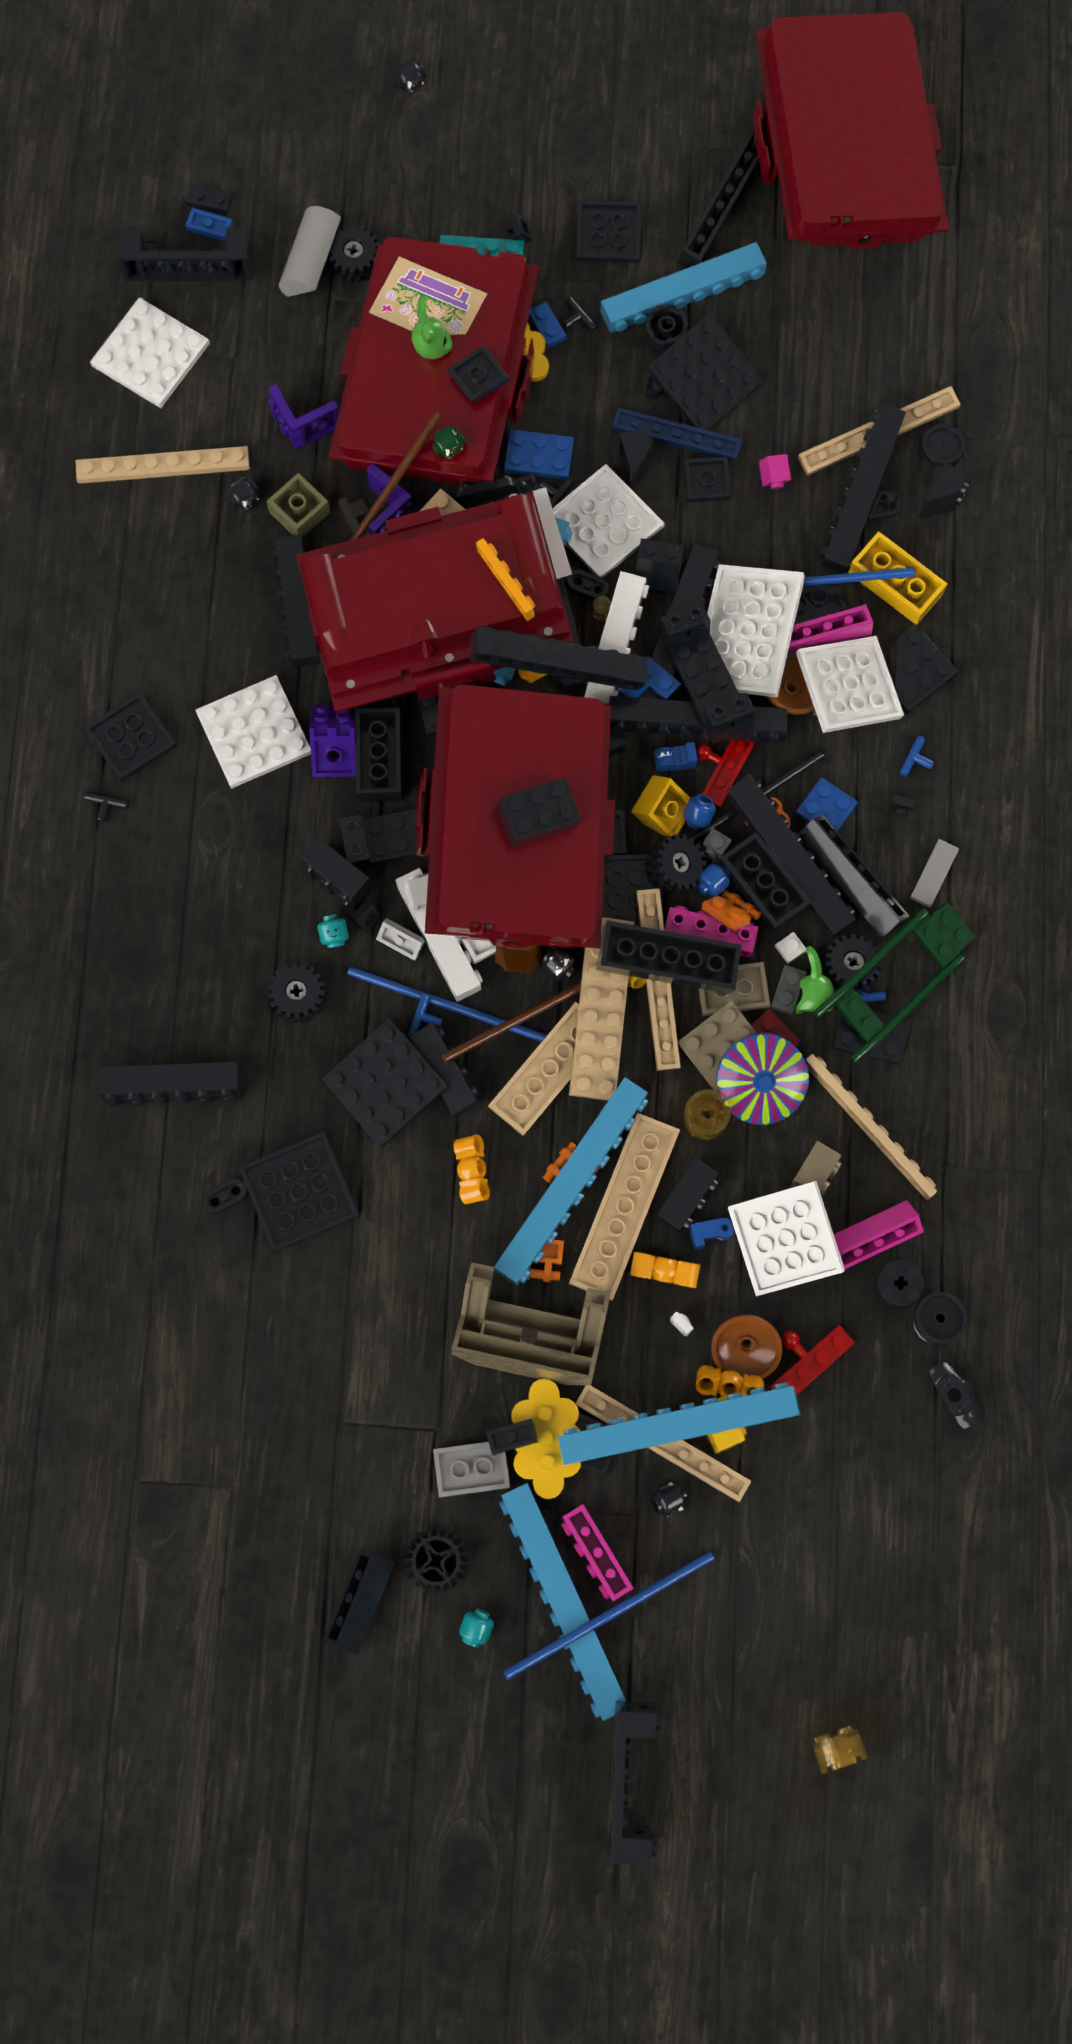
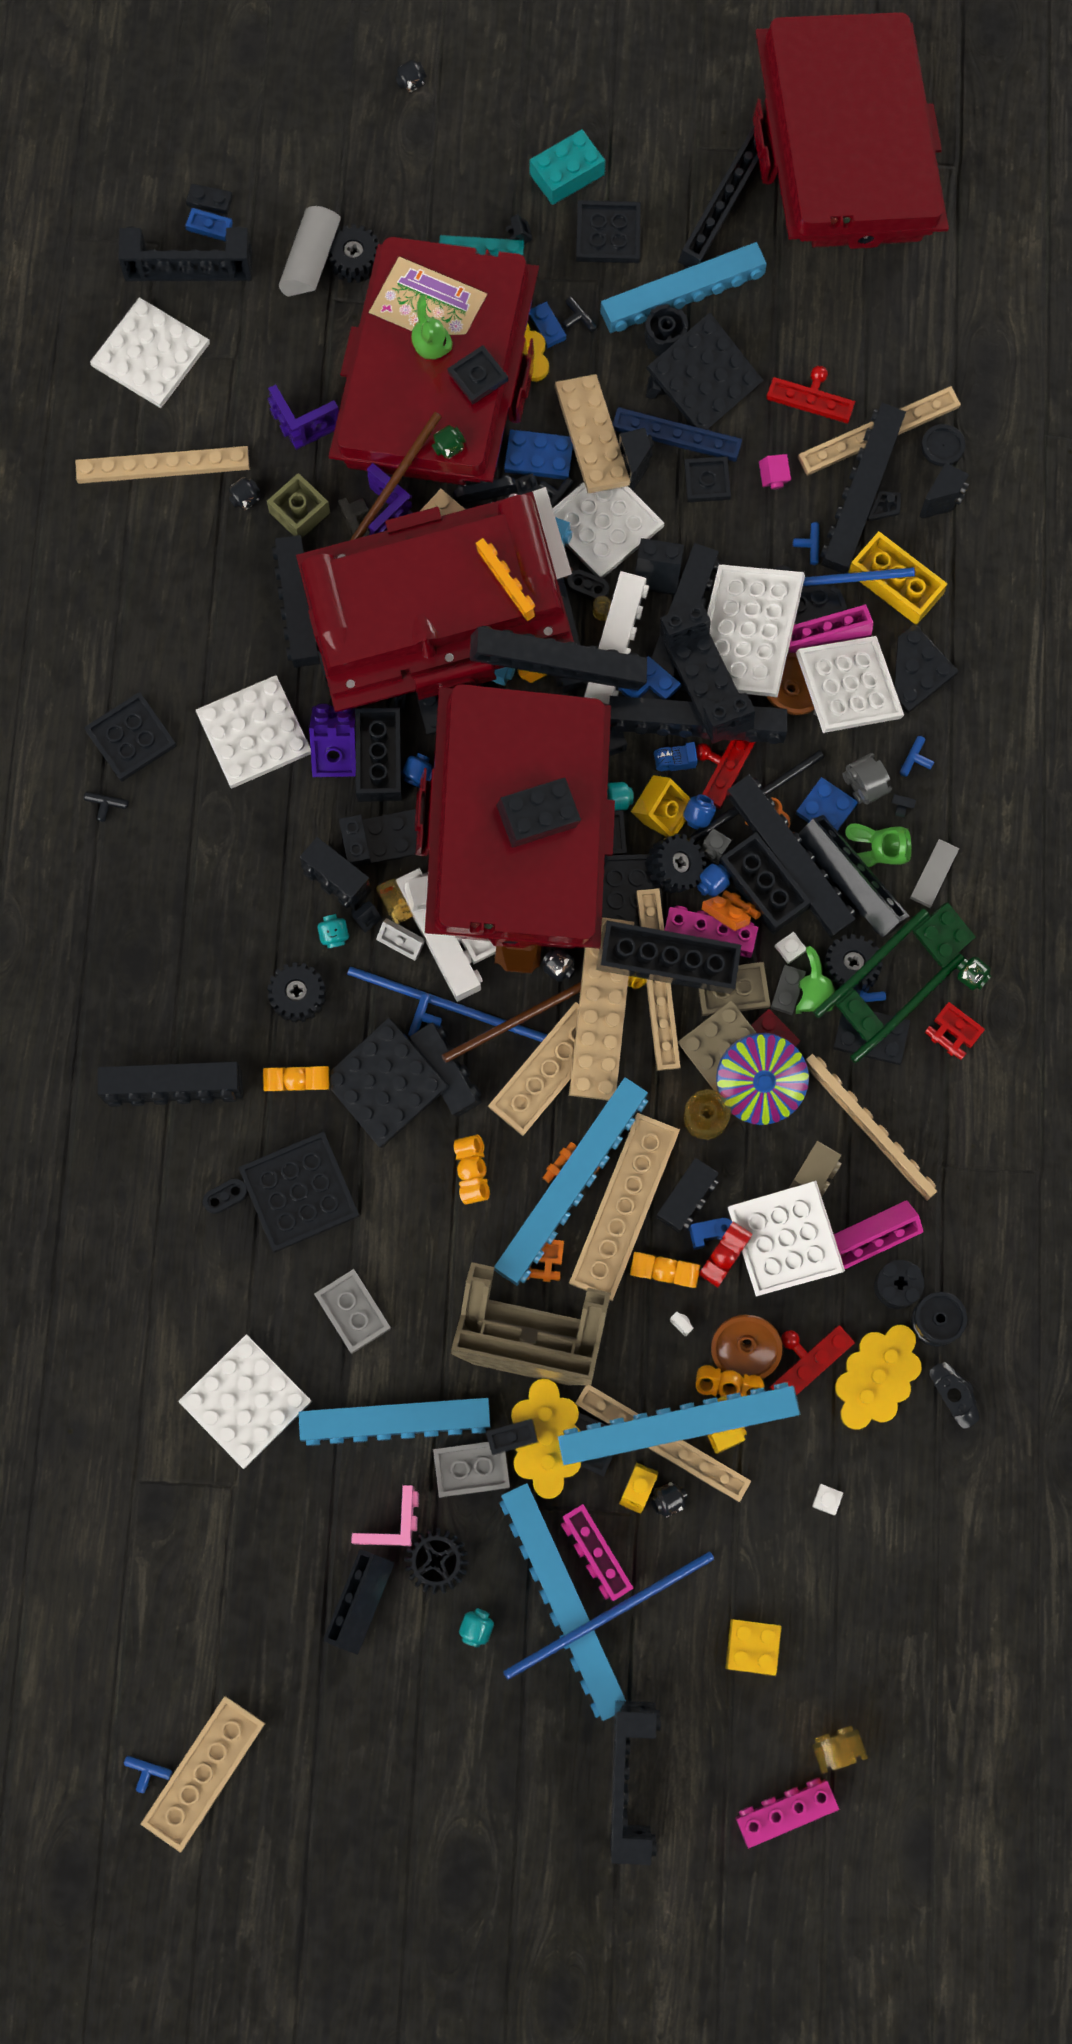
none -> blue piece [124,1756,172,1793]
none -> tan plate [141,1696,266,1852]
none -> white plate [178,1334,312,1469]
none -> light orange piece [263,1066,329,1091]
none -> dark azure brick [299,1398,490,1446]
none -> light grey plate [314,1269,391,1354]
none -> bright pink bracket [352,1485,419,1546]
none -> clear yellow leg [376,878,412,924]
none -> blue head [401,753,434,788]
none -> teal brick [530,130,605,205]
none -> tan plate [555,374,630,494]
none -> teal head [607,782,634,811]
none -> yellow torso [619,1462,658,1514]
none -> red piece [699,1221,753,1288]
none -> yellow brick [726,1619,781,1676]
none -> dark pink brick [735,1777,839,1848]
none -> red plate [766,366,855,424]
none -> blue piece [793,522,819,565]
none -> white plate [812,1484,843,1516]
none -> yellow plate [835,1325,922,1430]
none -> dark grey brick [842,753,892,805]
none -> bright green piece [845,823,912,868]
none -> red plate [924,1002,985,1060]
none -> dark green head [957,957,991,990]

